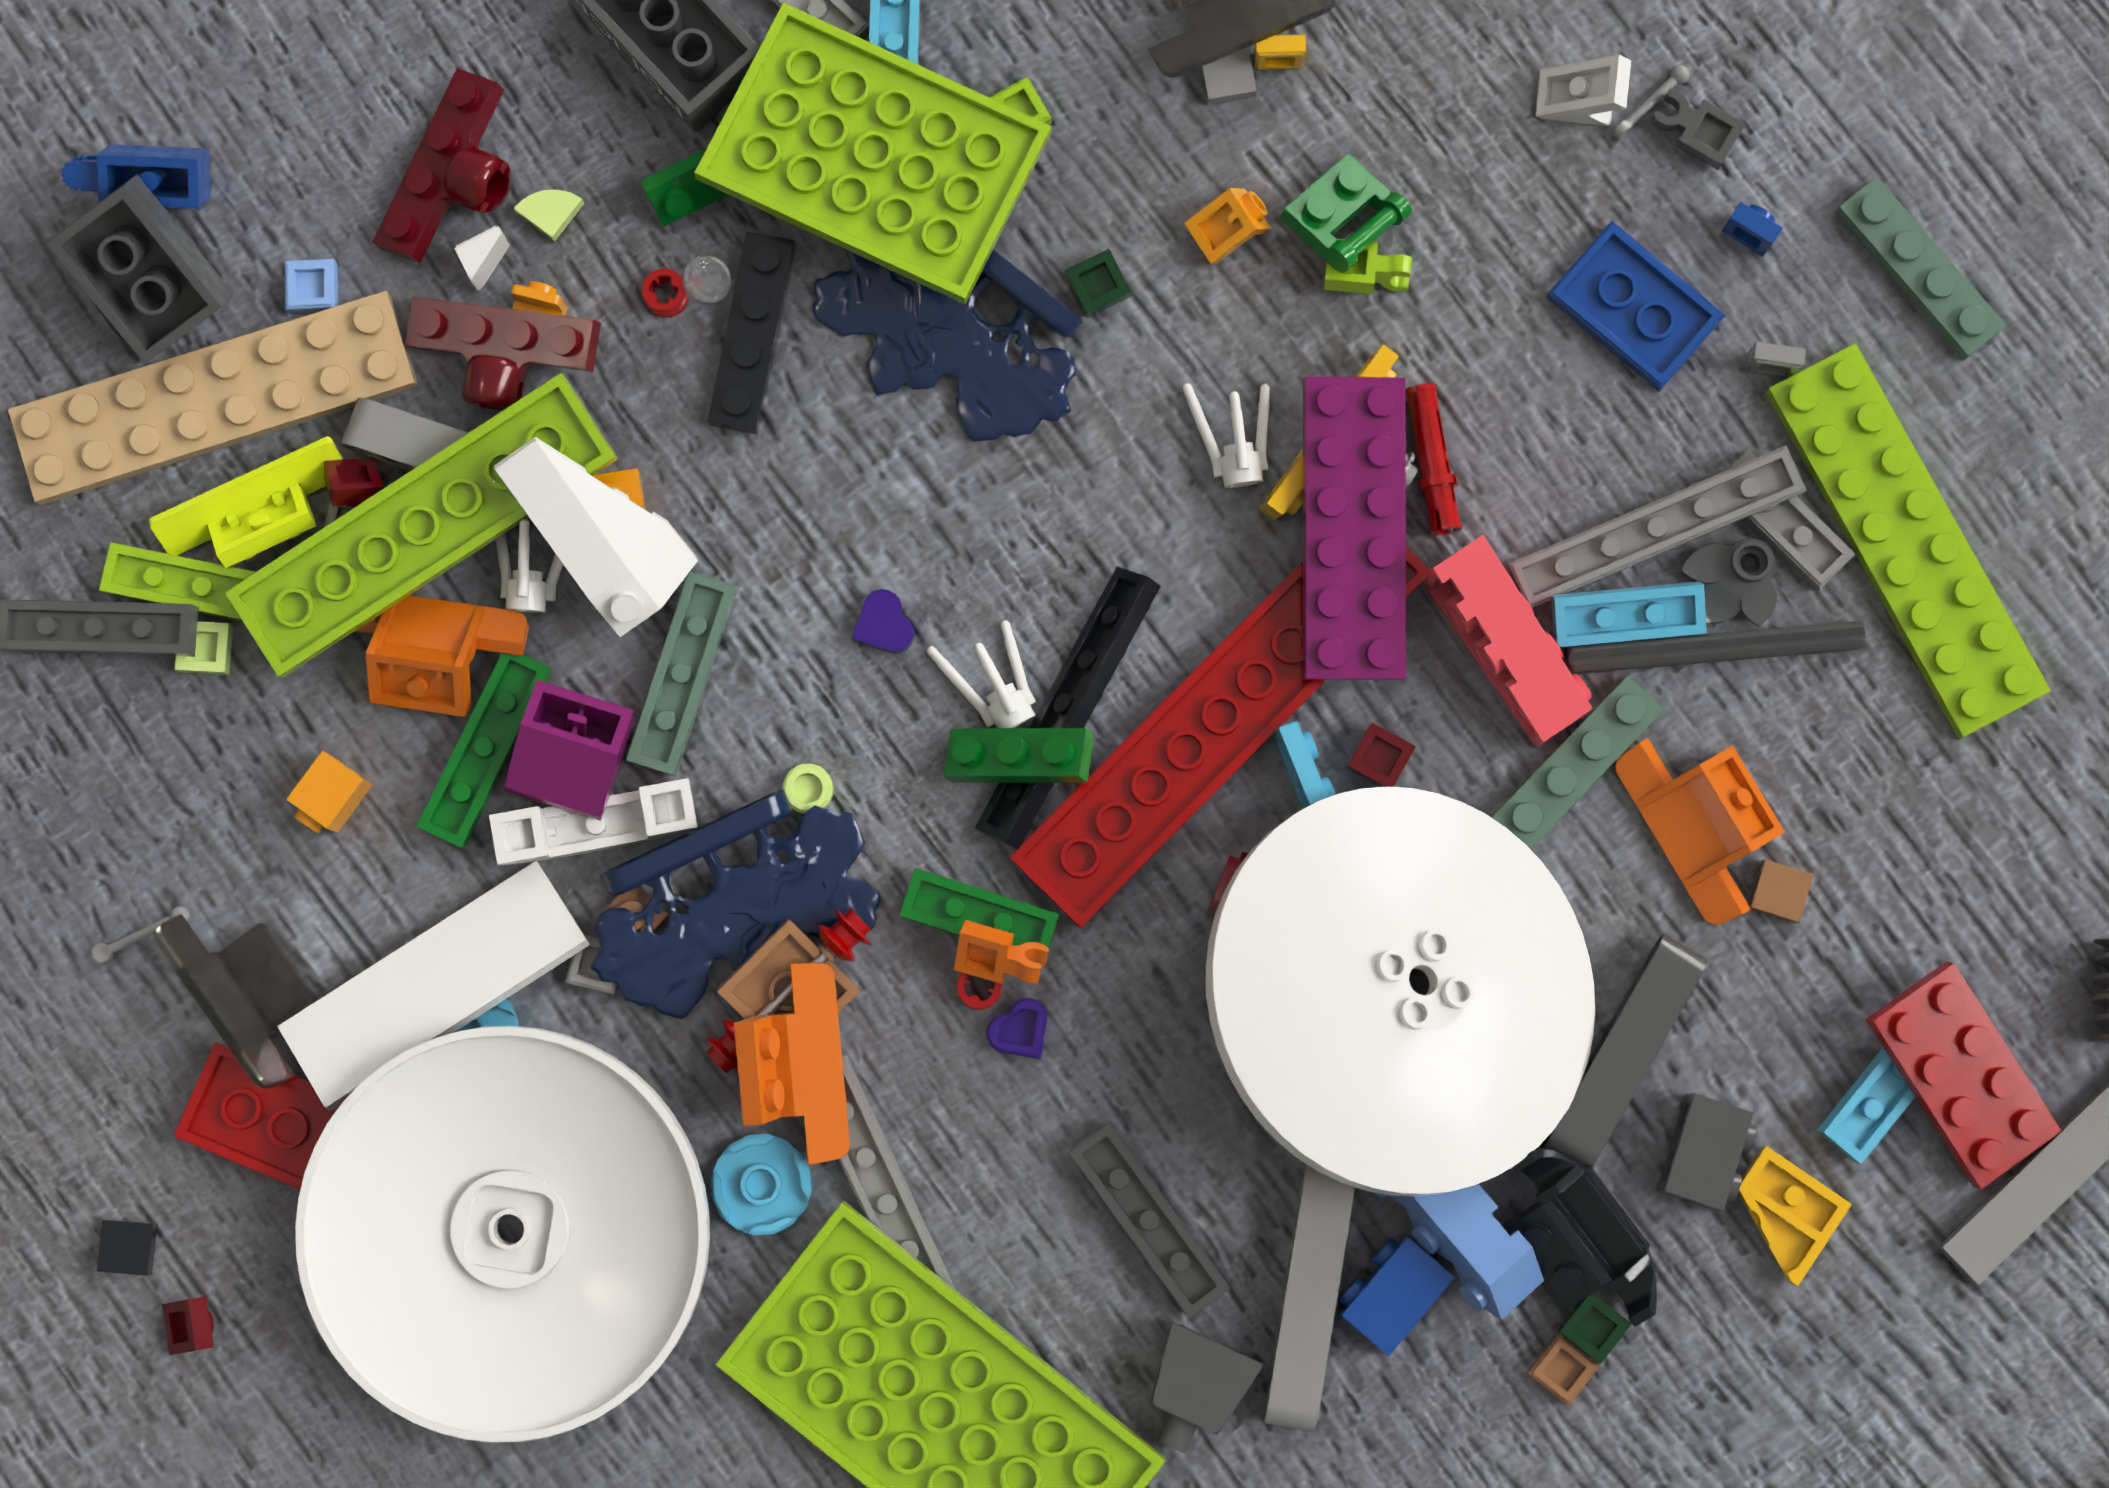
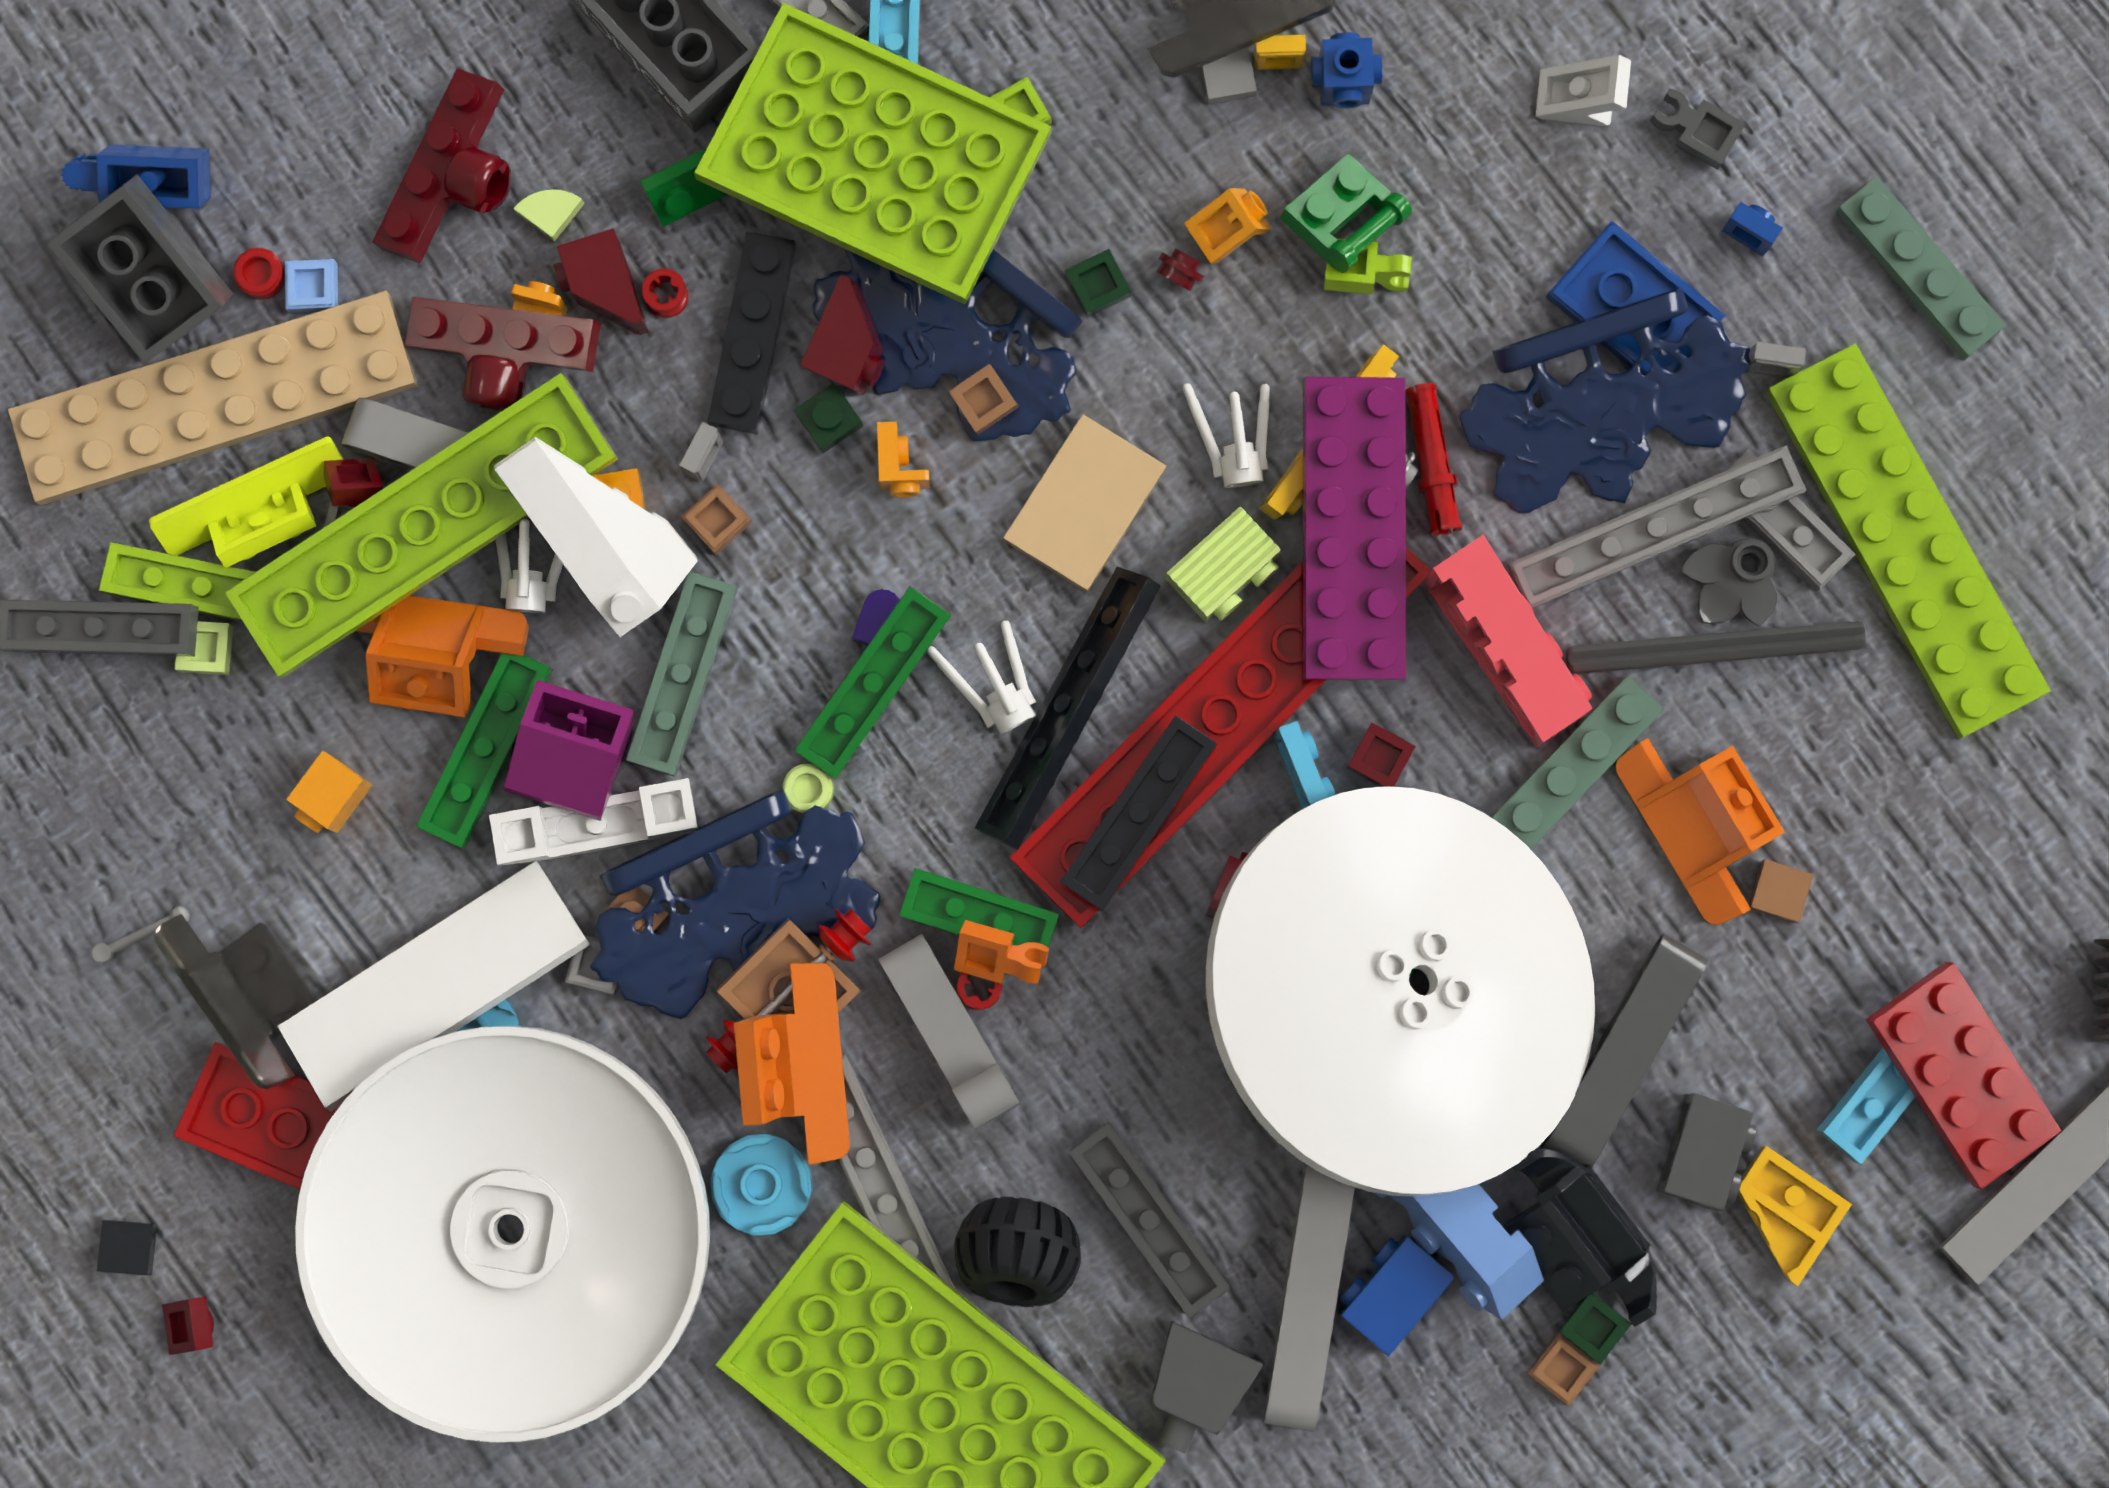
white slope [454,226,510,291] -> none
clear plate [682,255,731,305] -> none
green plate [943,728,1094,783] -> none
dark purple tile [986,998,1047,1059] -> none
medium azure plate [1551,581,1707,647] -> none
light grey hinge [1611,65,1690,140] -> none
none -> red tile [233,248,285,300]
none -> dark red slope [553,228,649,335]
none -> light grey tile [679,422,724,483]
none -> medium nougat tile [681,484,752,555]
none -> dark green plate [794,382,863,454]
none -> green plate [794,585,951,779]
none -> dark red slope [800,274,884,395]
none -> light orange bracket [877,421,930,498]
none -> light grey beam [878,933,1020,1130]
none -> medium nougat tile [948,364,1019,435]
none -> black wheel [954,1197,1081,1307]
none -> tan tile [1003,414,1167,593]
none -> black plate [1060,715,1217,912]
none -> dark red plate [1157,248,1205,291]
none -> yellowish green brick [1165,507,1281,623]
none -> blue brick [1311,32,1382,108]
none -> dark blue plant [1459,288,1751,513]

